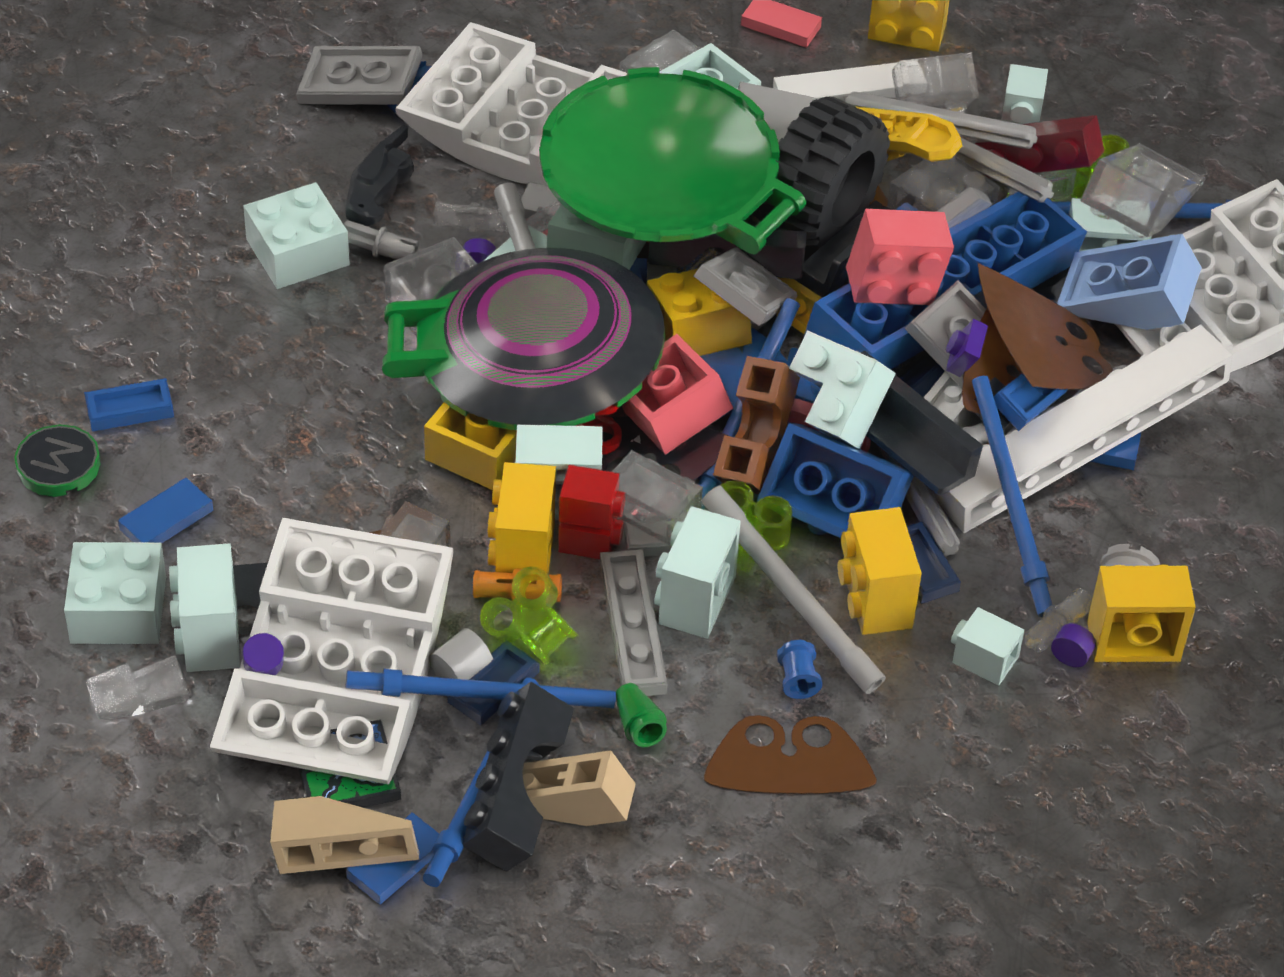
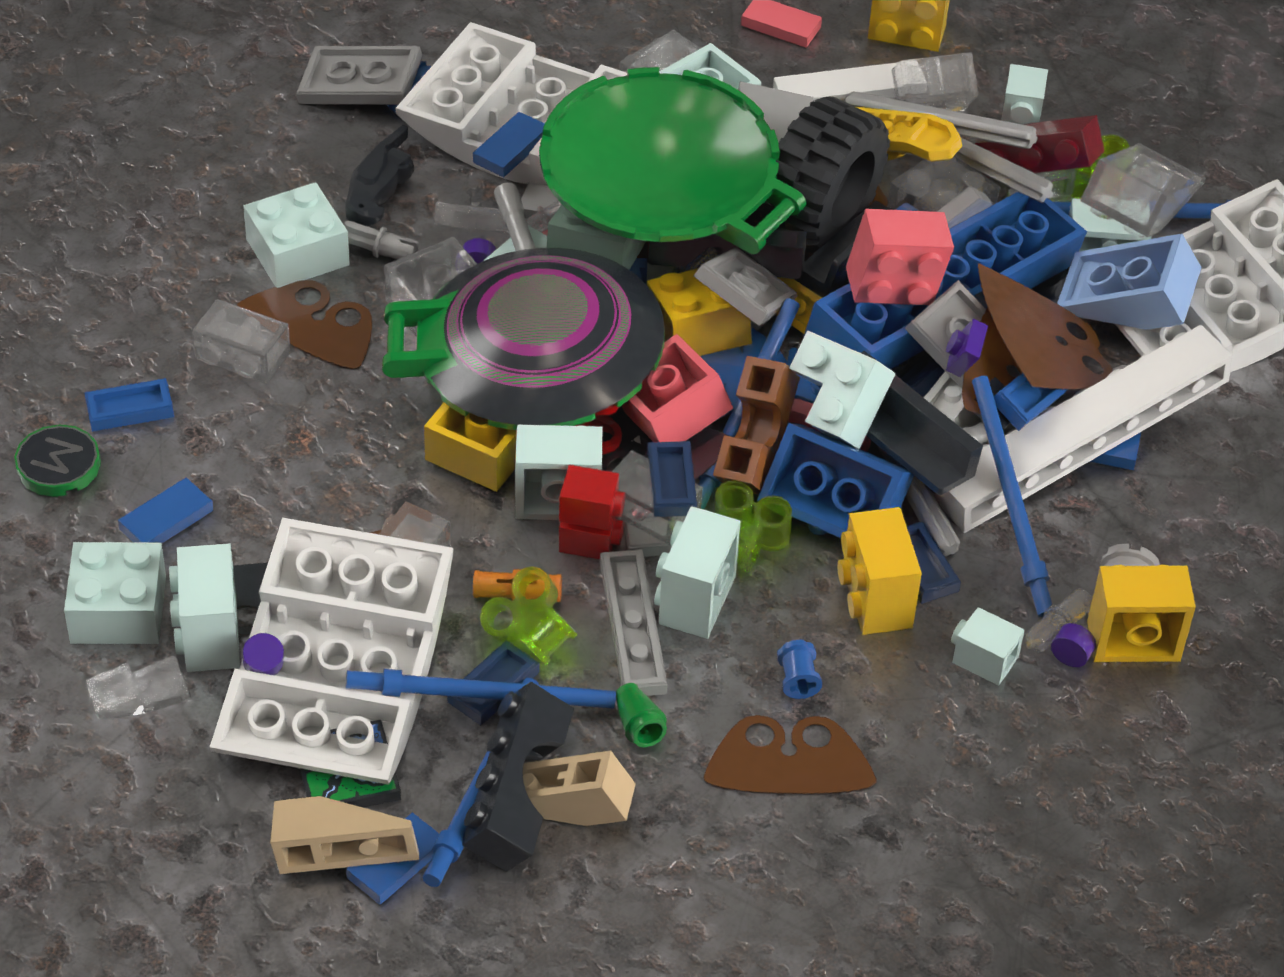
light grey brick [429,628,493,680] -> none
yellow brick [487,462,556,574] -> none
light grey piece [702,486,886,694] -> none
none -> clear brick [192,299,290,384]
none -> reddish brown piece [237,280,372,369]
none -> blue tile [473,112,545,178]
none -> dark blue tile [647,441,697,517]

